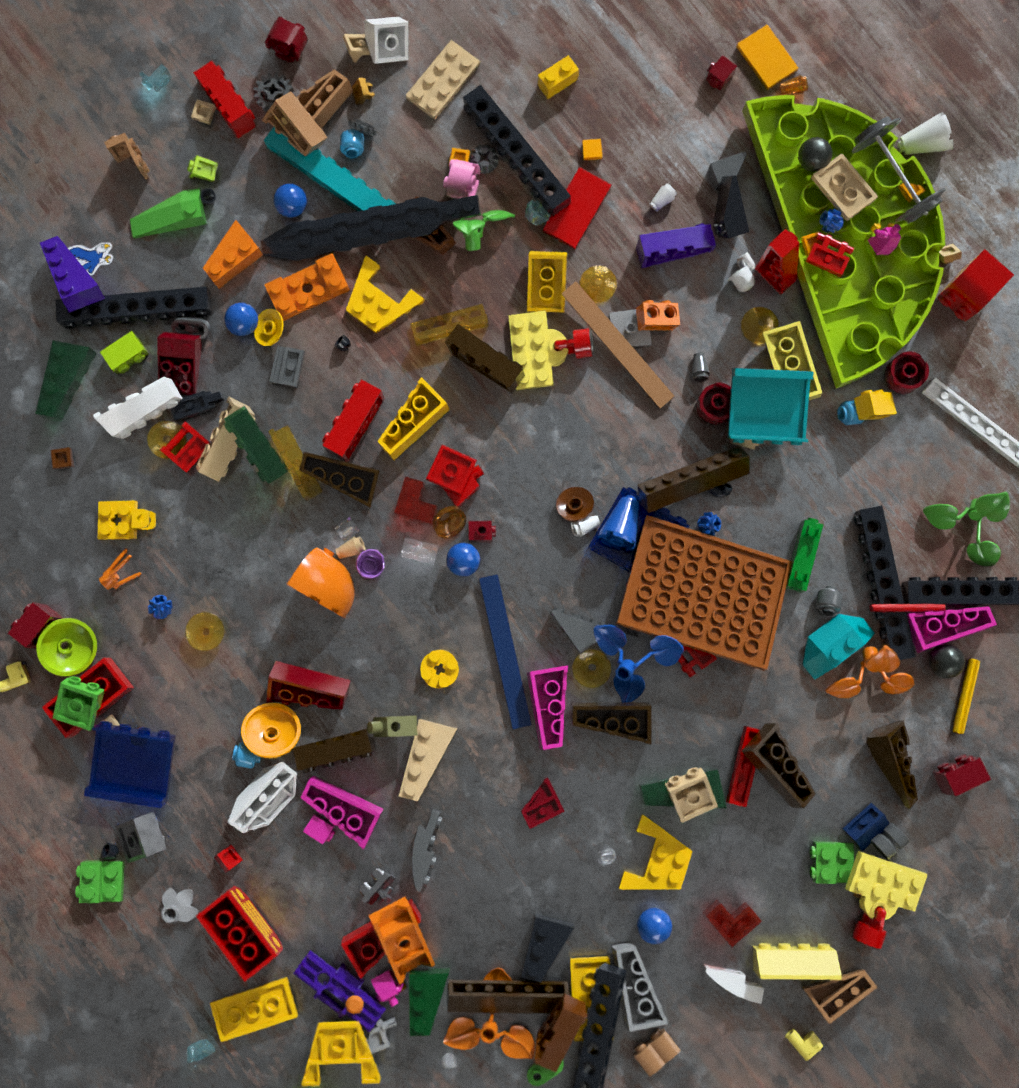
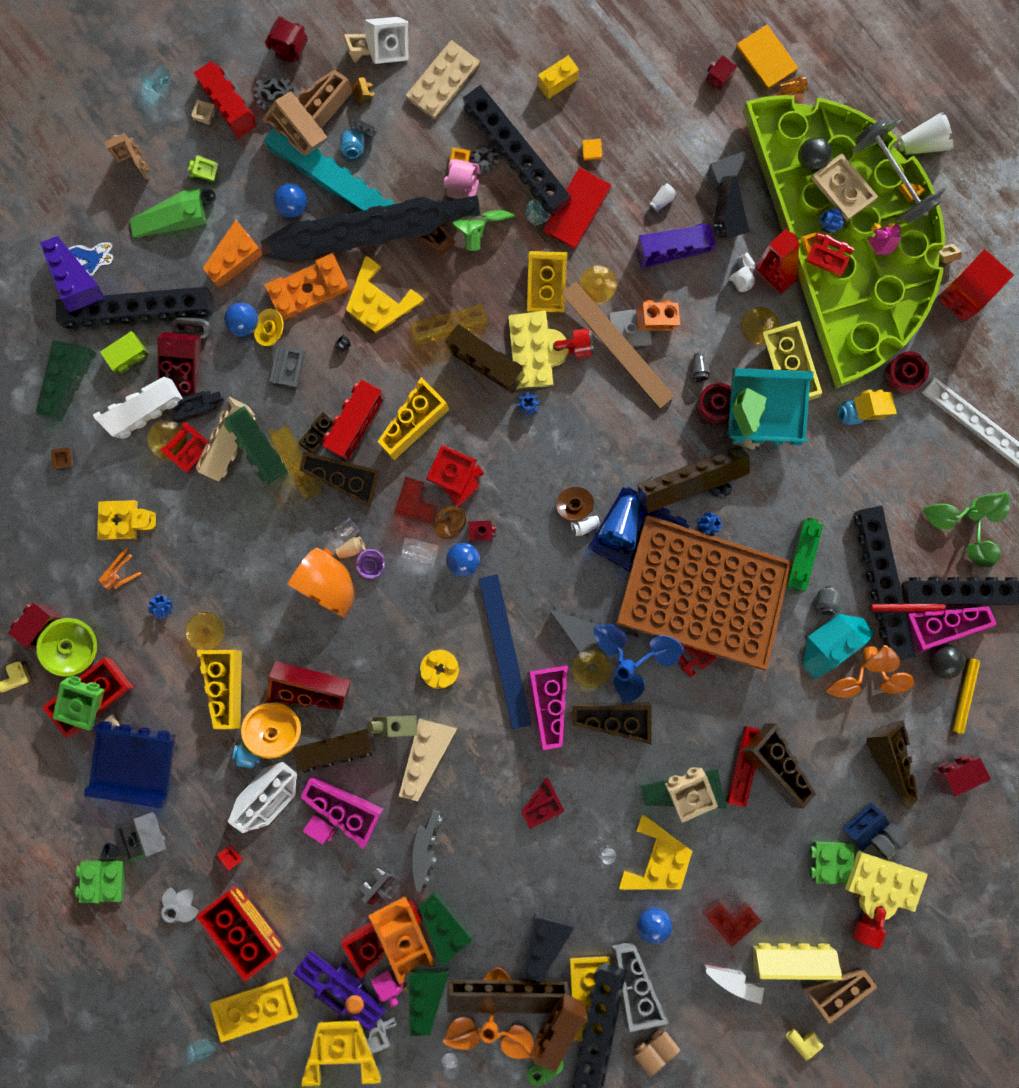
none -> yellow wedge [196,650,242,729]
none -> dark brown slope [298,412,333,454]
none -> dark green wedge [419,890,473,967]
none -> blue gear [517,392,540,417]
none -> slope [732,388,767,437]

